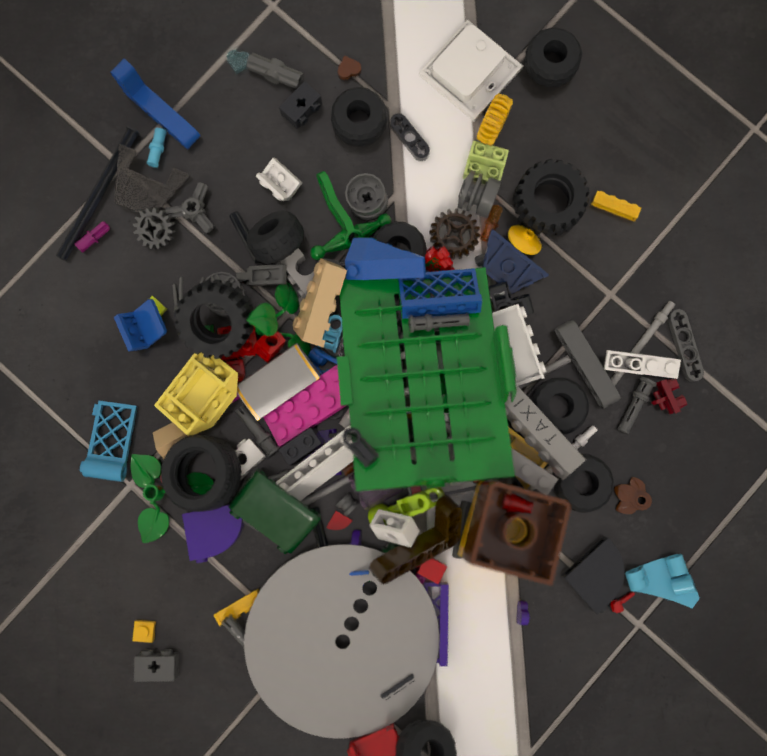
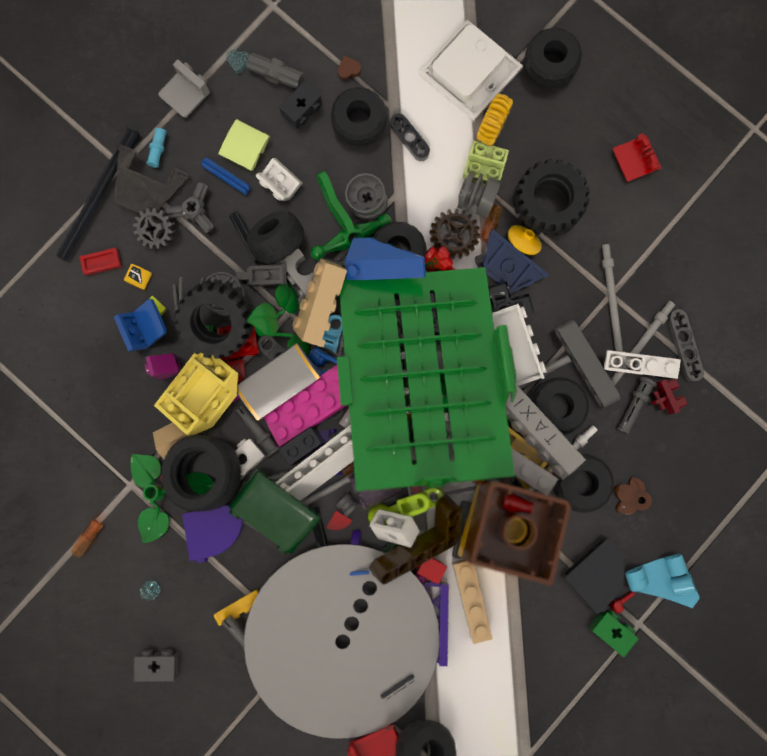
magenta axle [75,221,110,253] -> none
dark azure piece [80,401,138,482] -> none
blue beam [110,58,201,149] -> none
yellow plate [132,620,156,643] -> none
red brick [253,331,286,363] -> none
black piece [342,427,379,468] -> none
blue fence [398,268,482,319] -> none
dark grey pin [408,313,470,333] -> none
dark purple tile [516,601,529,625] -> none
yellow piece [591,191,641,222] -> none
none -> clear orange axle [71,519,103,558]
none -> red tile [79,247,122,276]
none -> slope [124,264,152,290]
none -> clear light blue plate [139,581,160,601]
none -> magenta slope [145,353,182,380]
none -> light grey bracket [159,59,210,118]
none -> blue axle [201,157,251,194]
none -> yellowish green slope [218,119,270,171]
none -> tan brick [452,559,493,644]
none -> green brick [588,610,639,657]
none -> light grey bar [602,244,623,352]
none -> red hinge [612,133,661,182]

